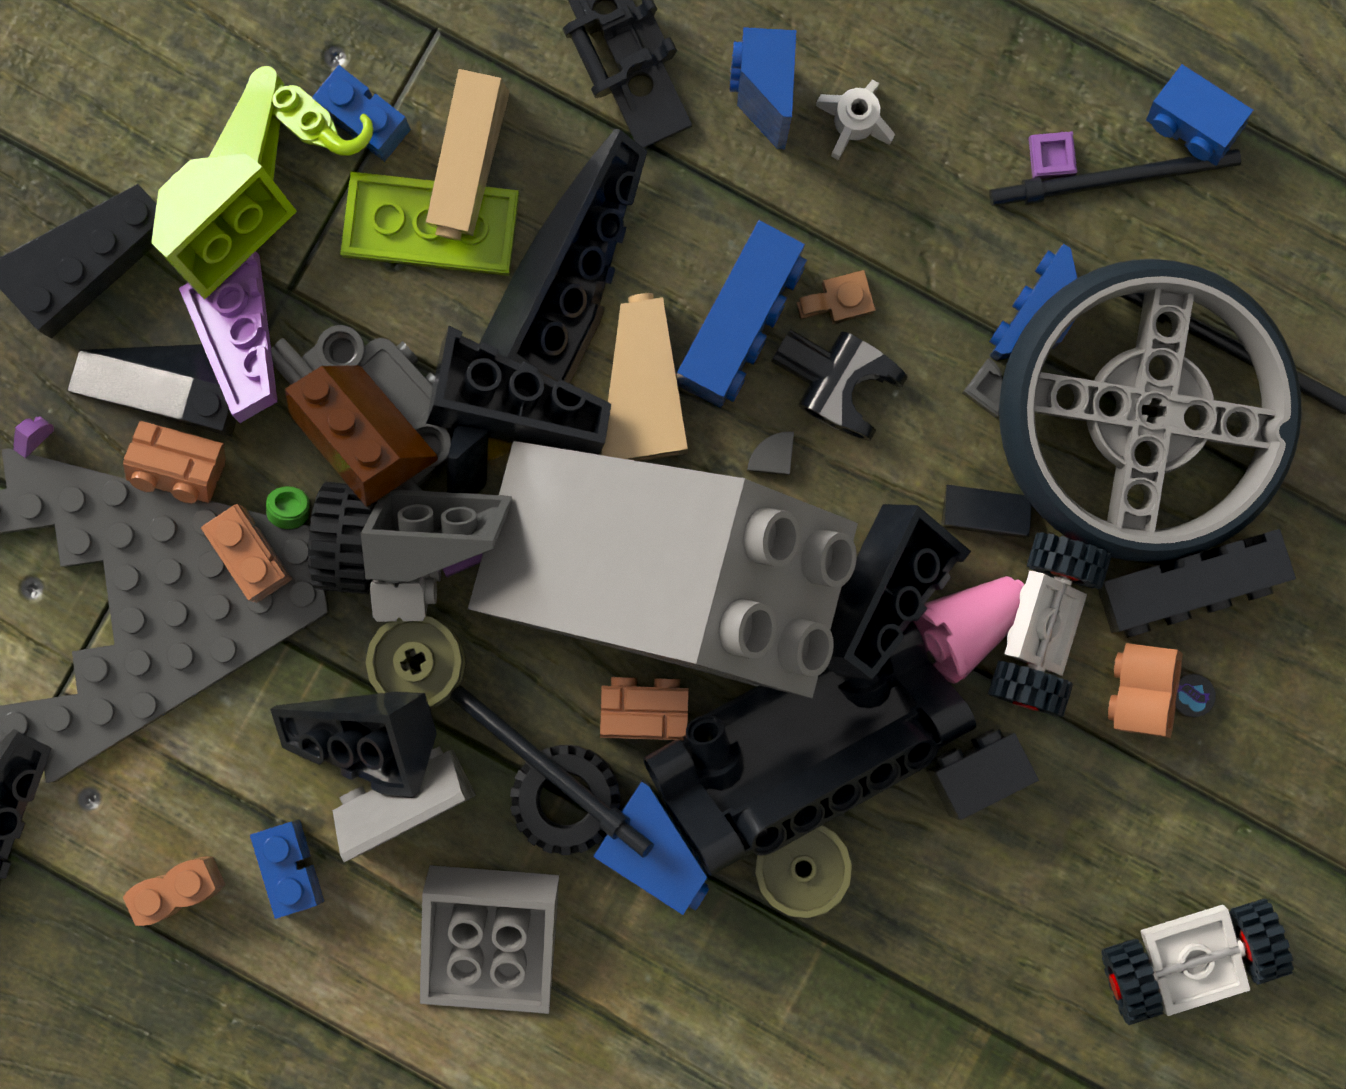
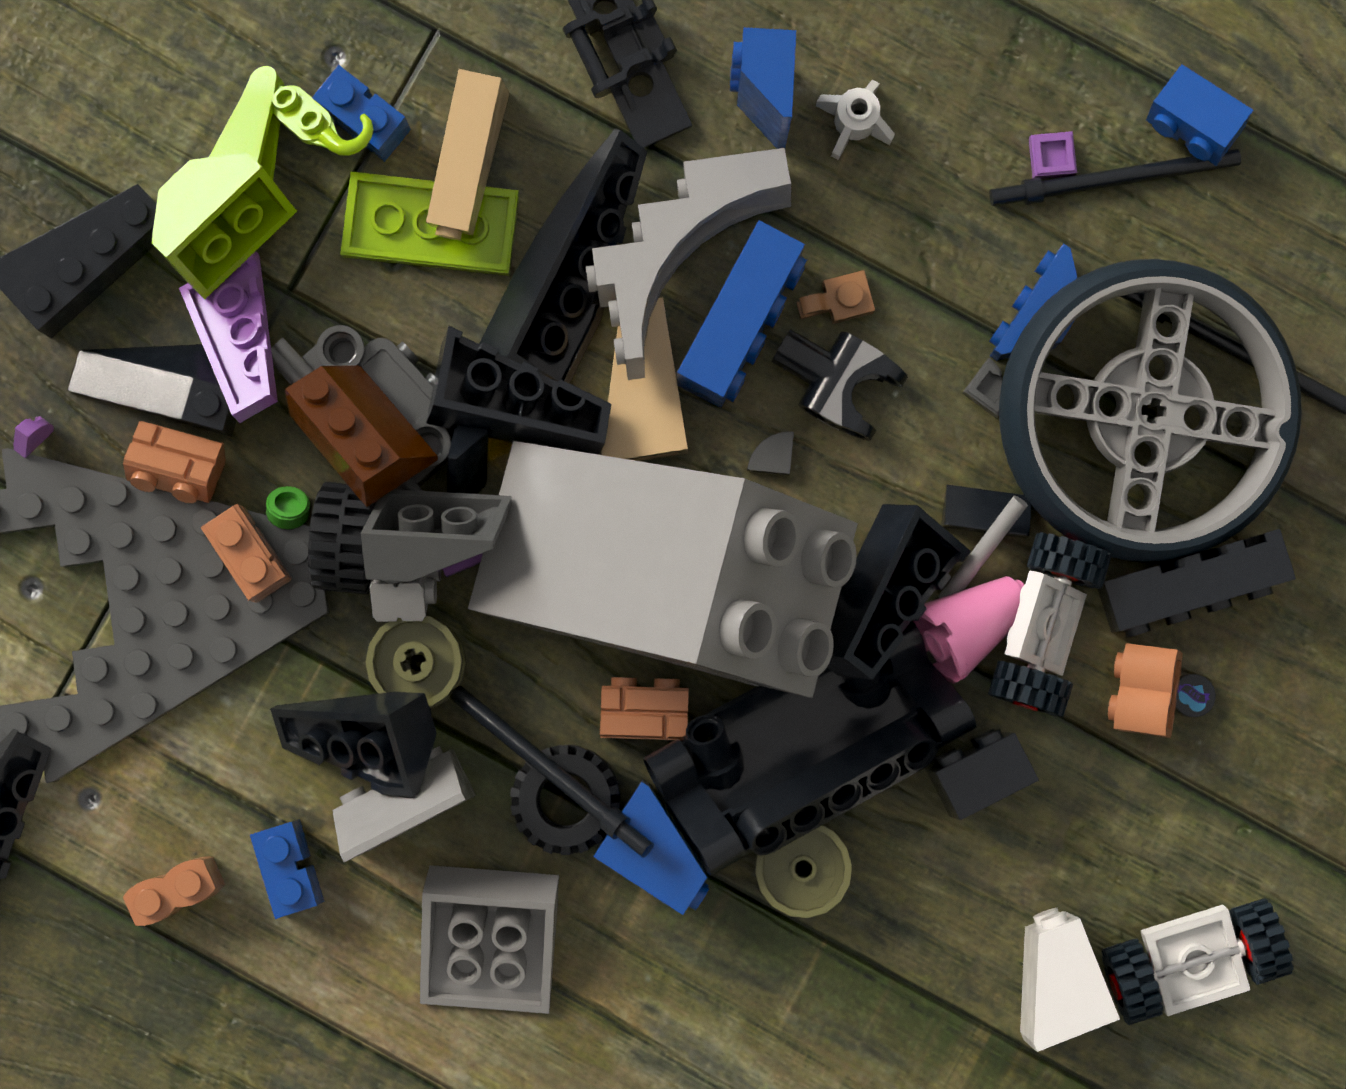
none -> light grey arch [586,148,791,380]
none -> light grey bar [938,495,1028,598]
none -> white slope [1020,908,1120,1052]

